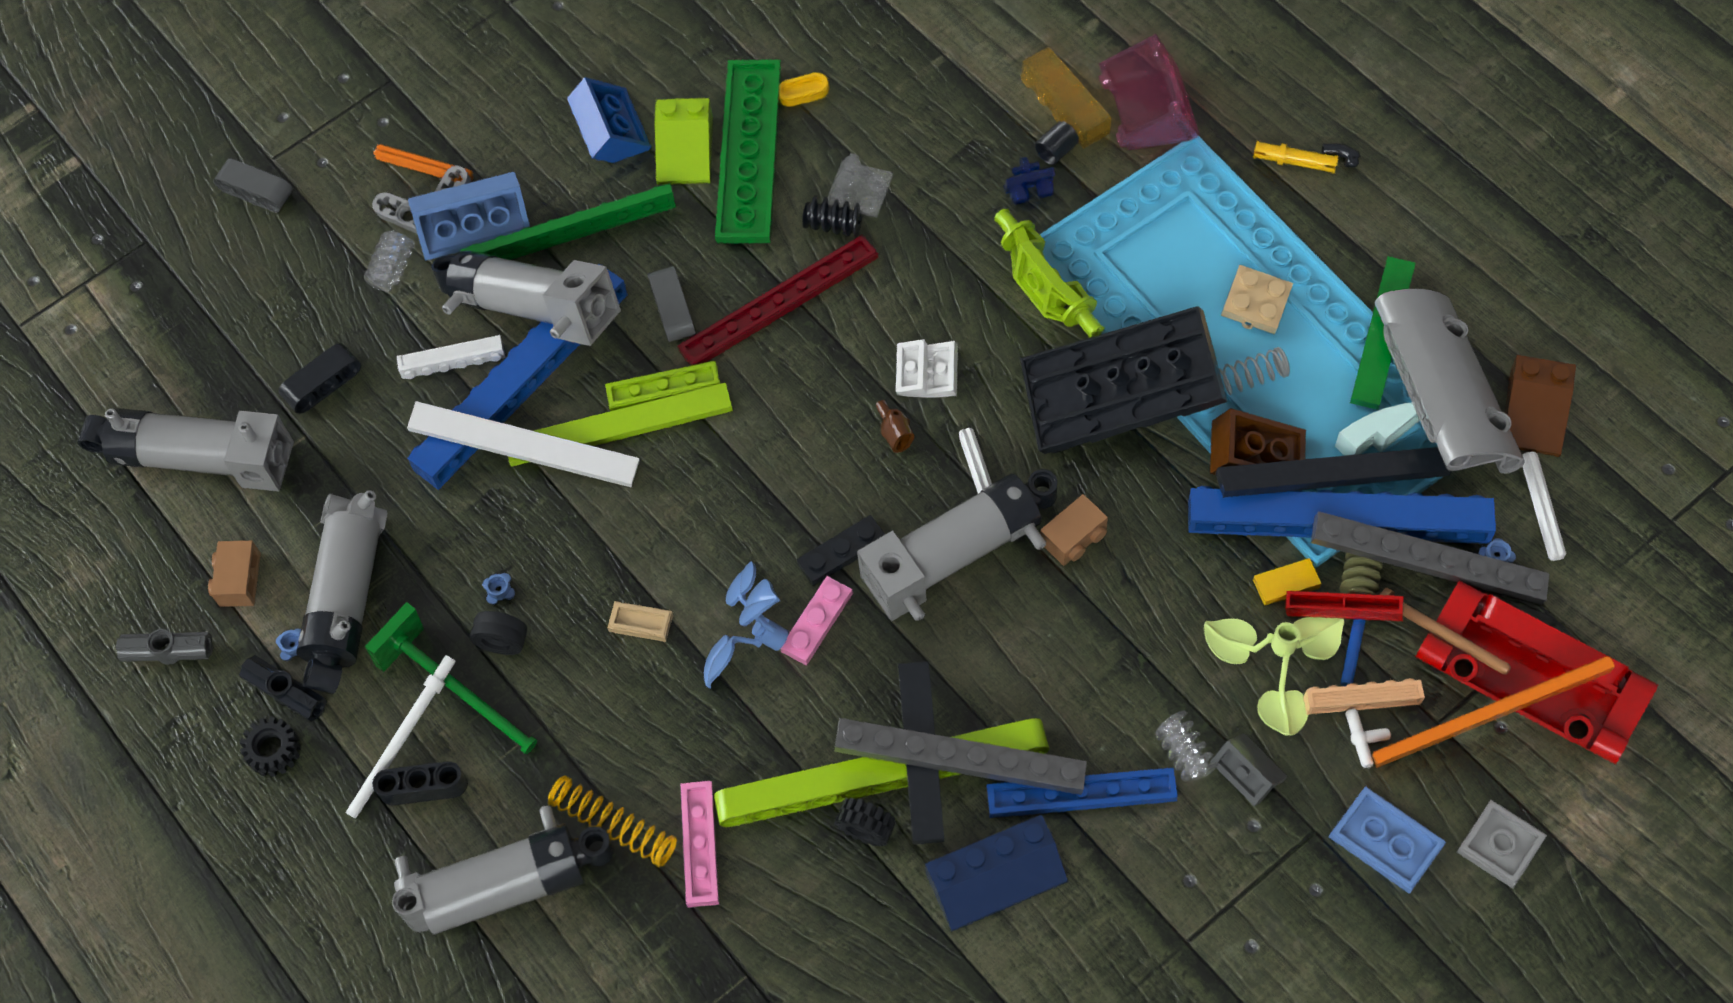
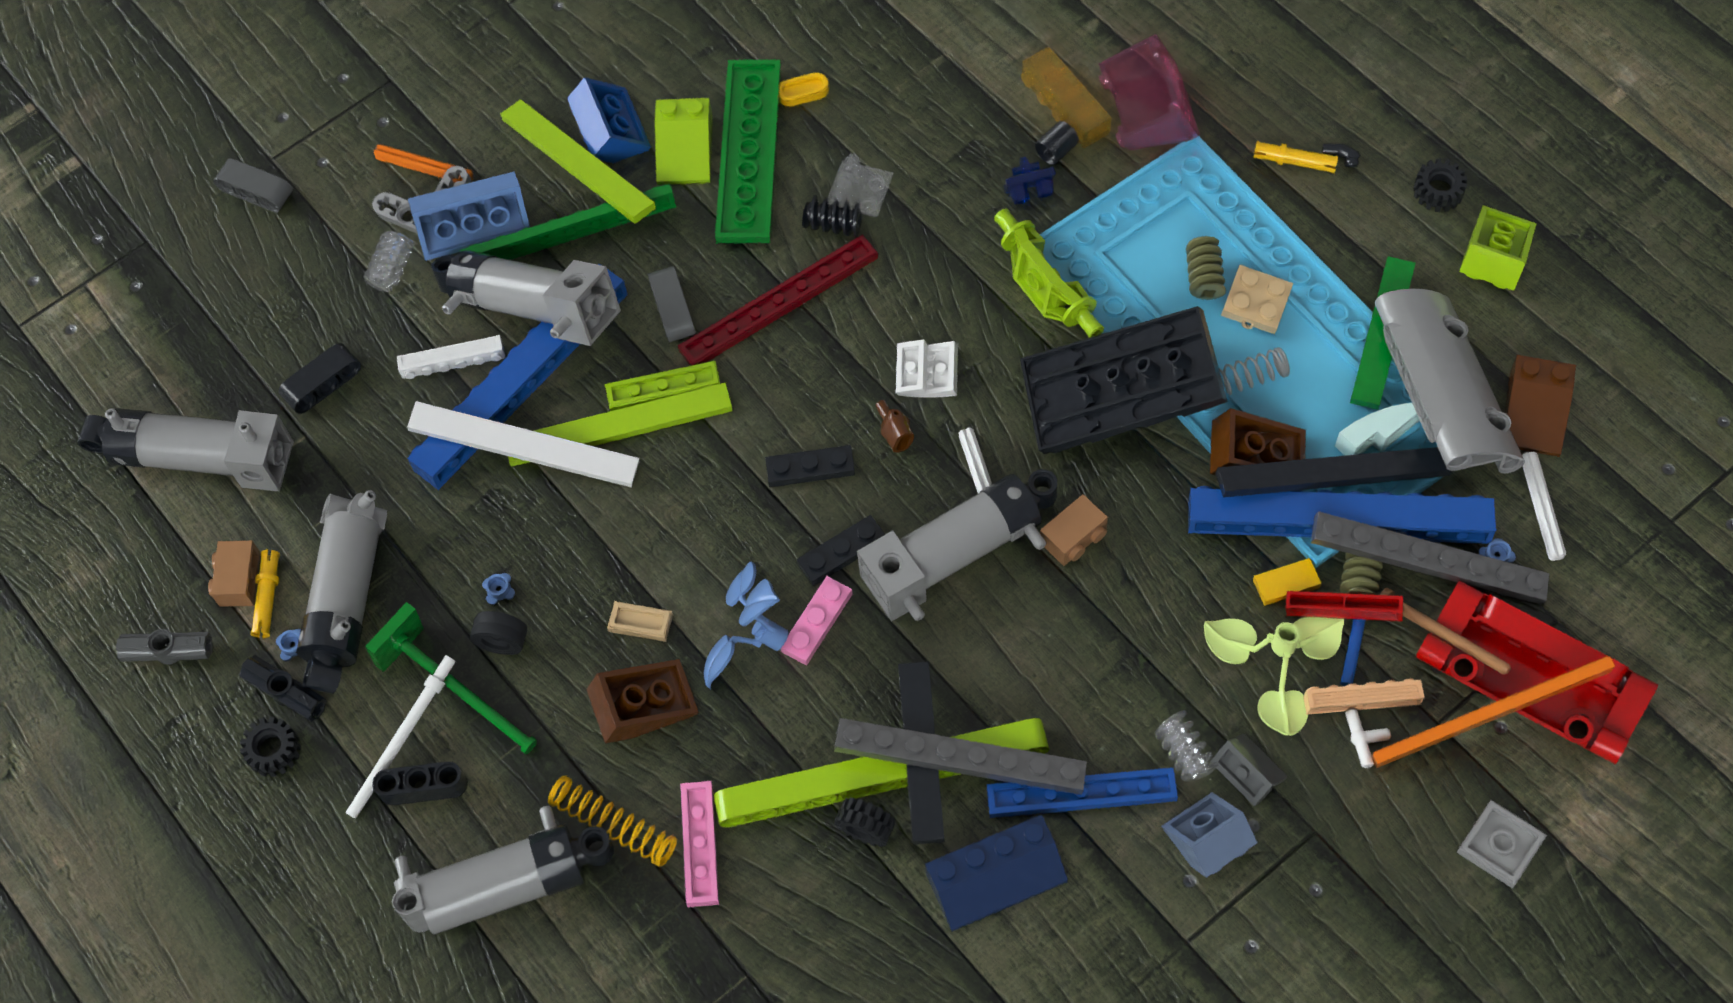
medium blue tile [1329,786,1446,894] -> none
none -> yellow pin [251,549,280,638]
none -> lime tile [500,99,656,224]
none -> reddish brown slope [586,659,699,743]
none -> black plate [765,445,855,487]
none -> sand blue slope [1162,792,1257,878]
none -> olive piece [1186,236,1226,300]
none -> black tyre [1413,159,1468,212]
none -> lime slope [1459,205,1537,291]

